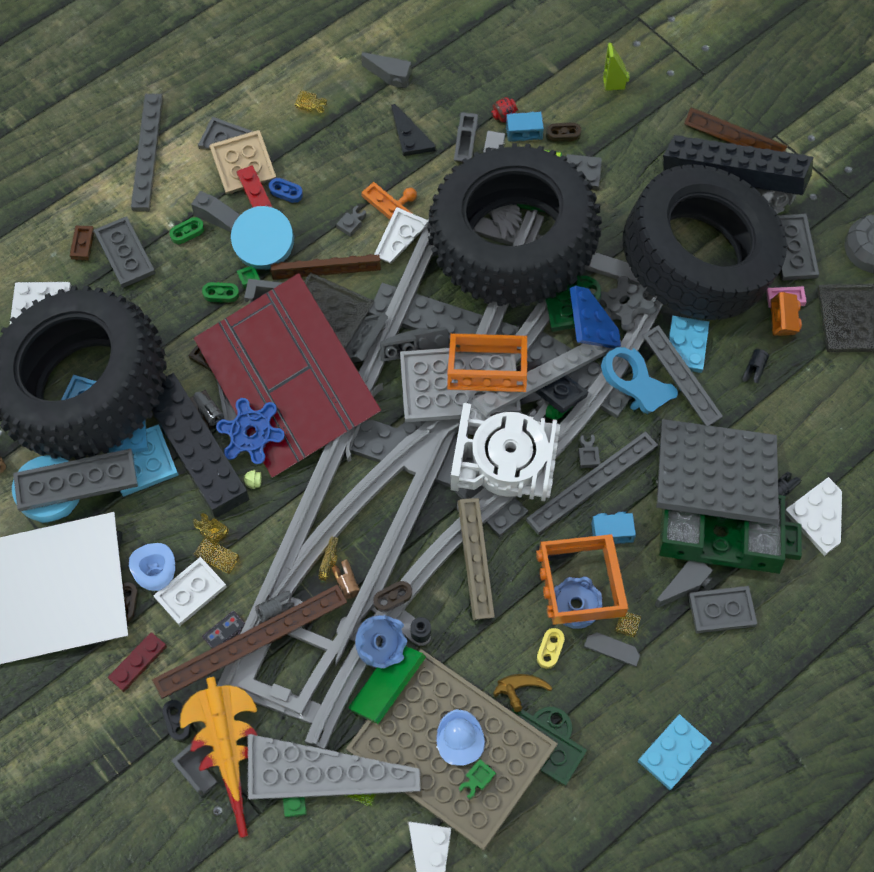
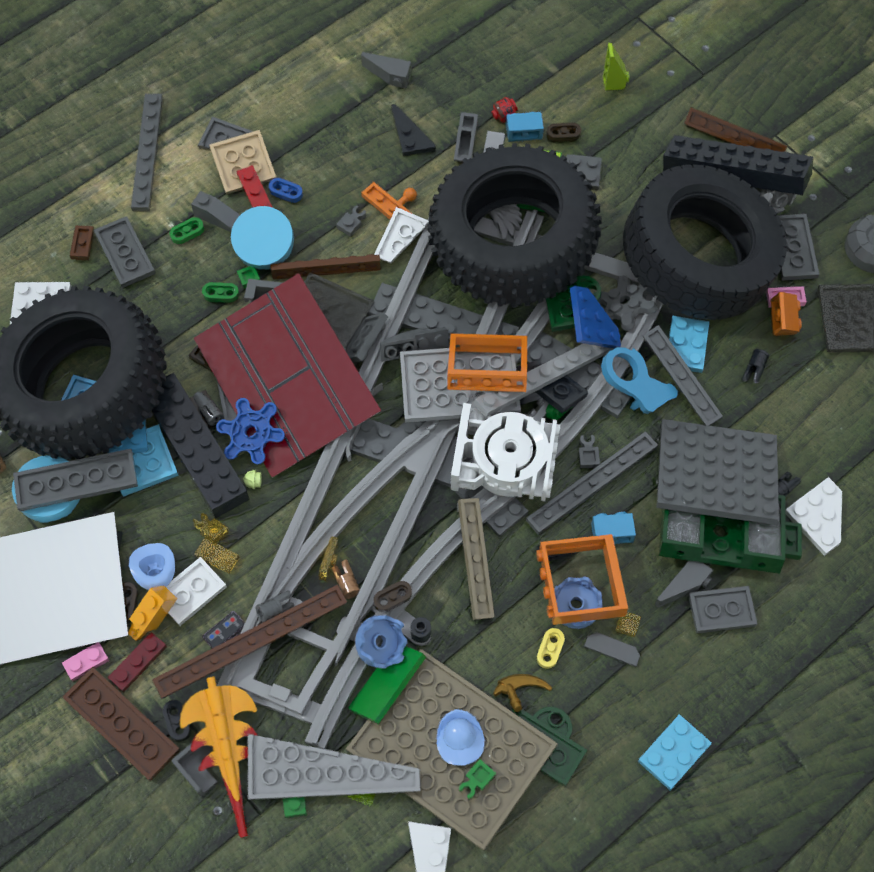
clear yellow plate [295,90,327,113] -> none
none -> bright pink plate [62,642,110,682]
none -> reddish brown plate [62,667,180,782]
none -> light orange hinge [128,586,178,641]

